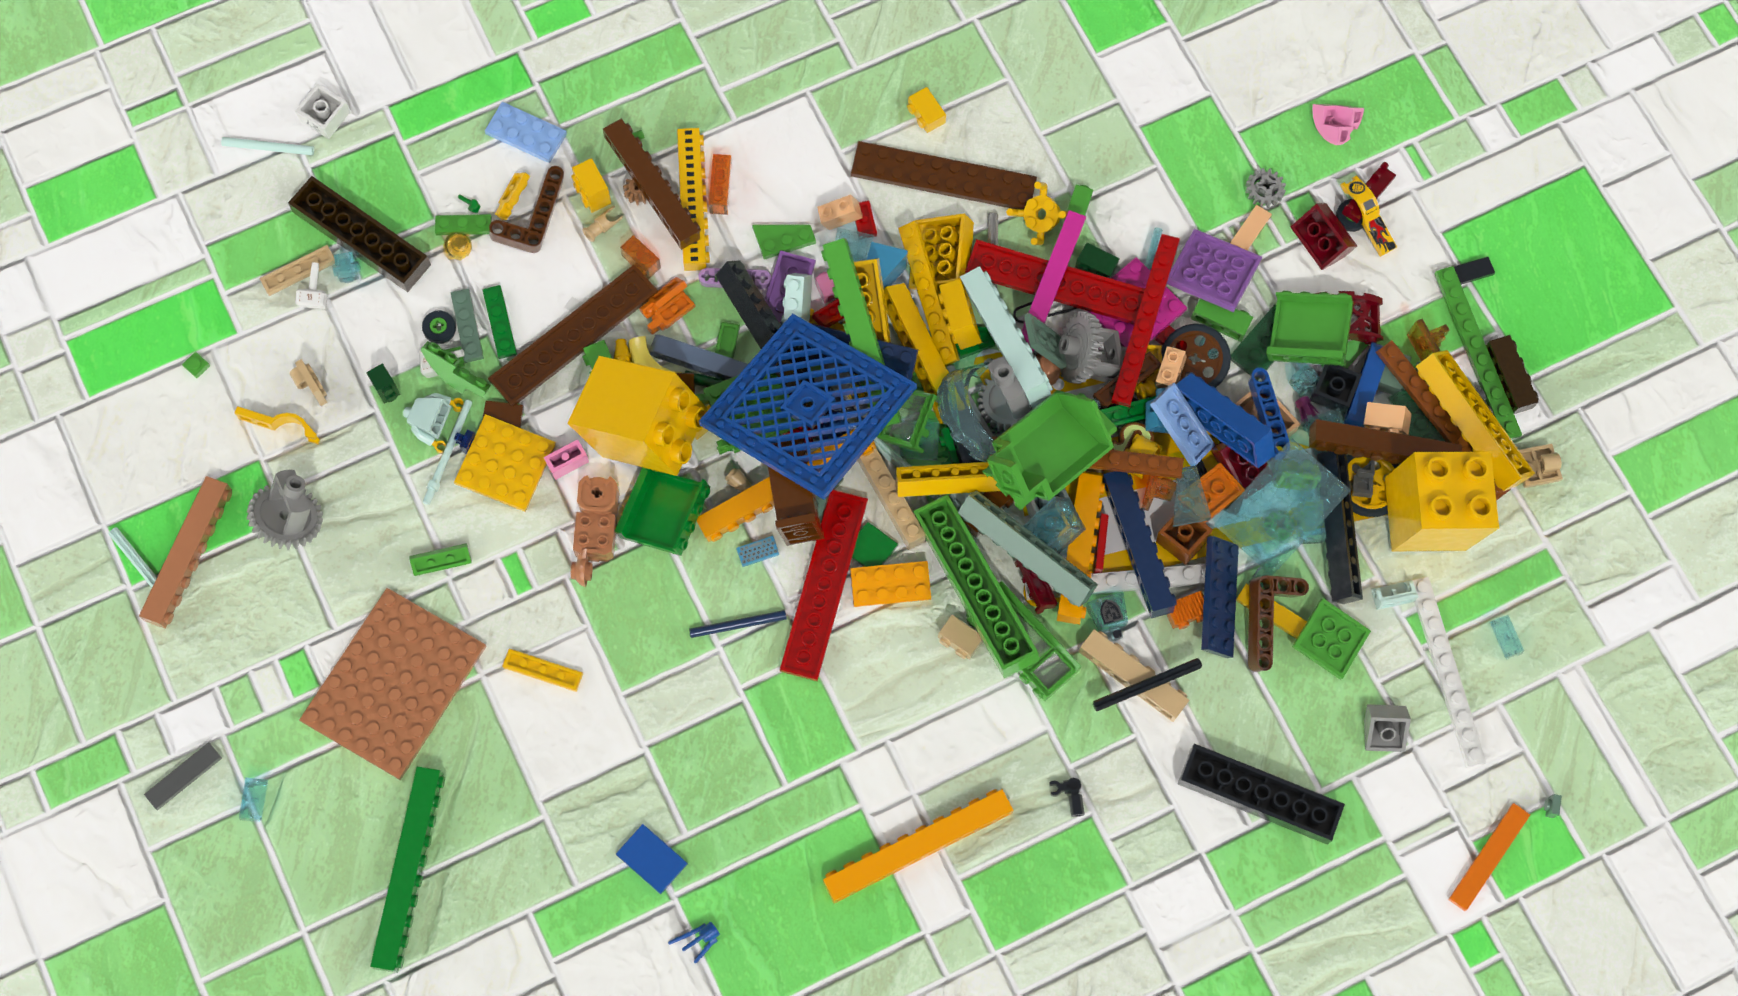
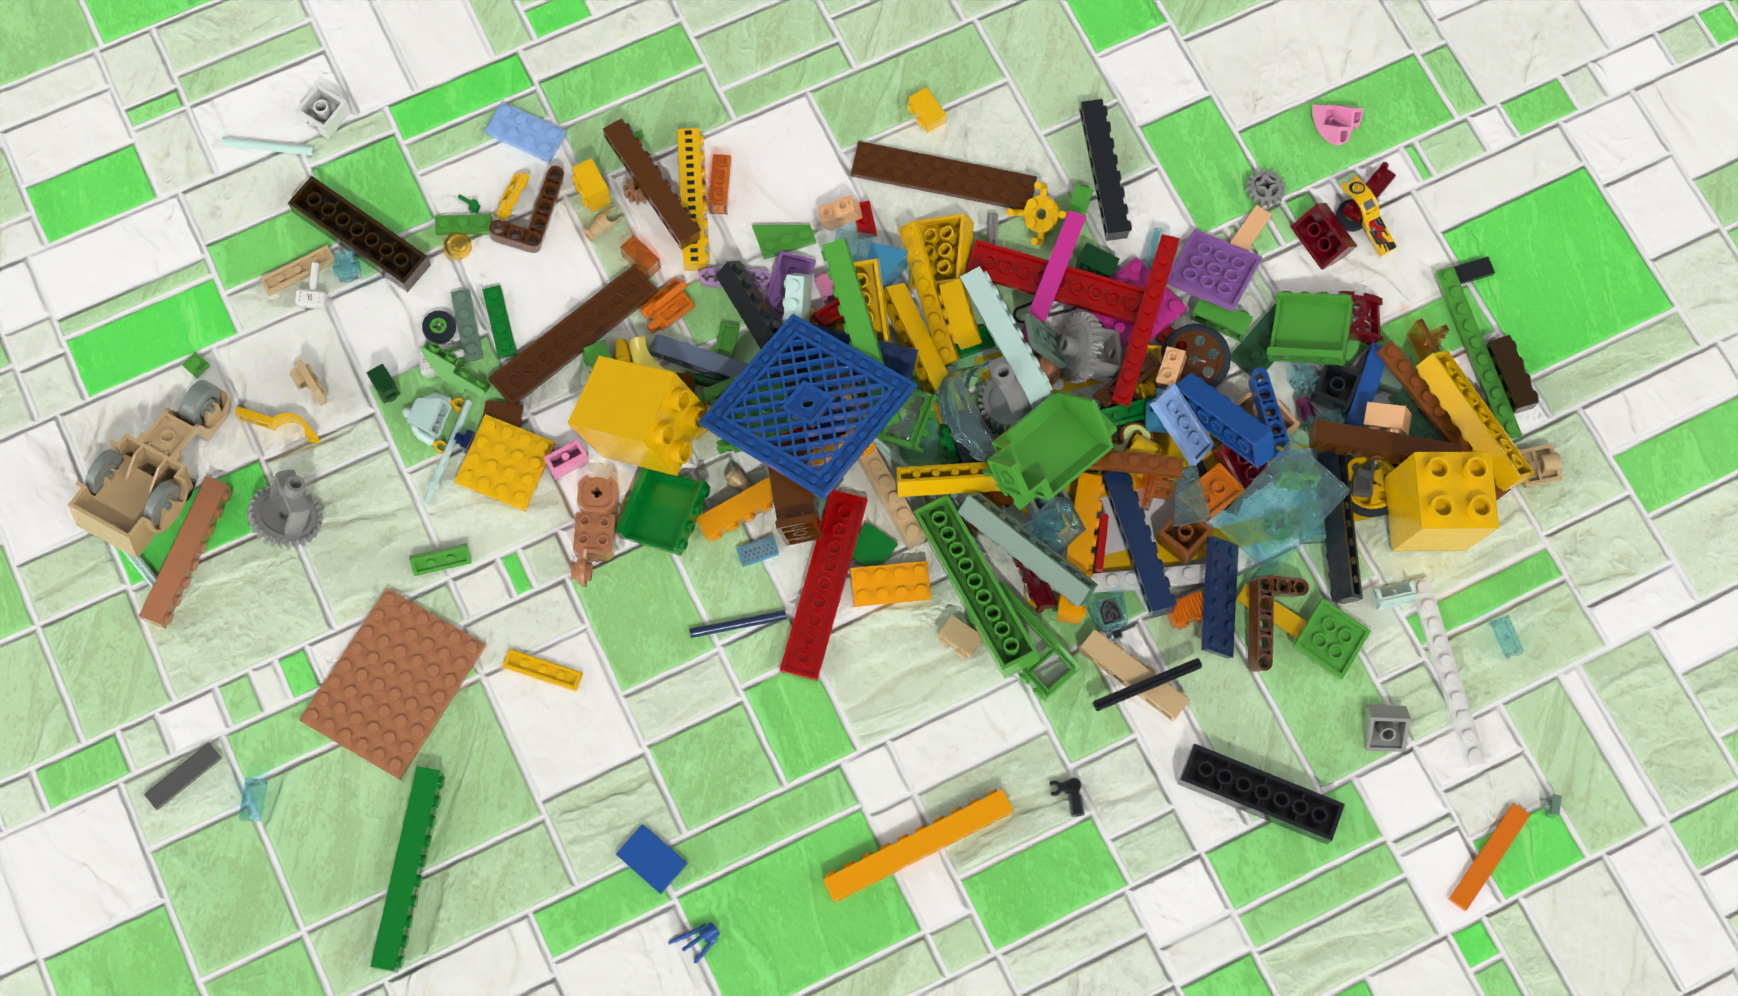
none -> tan piece [68,380,231,558]
none -> black brick [1079,99,1132,241]

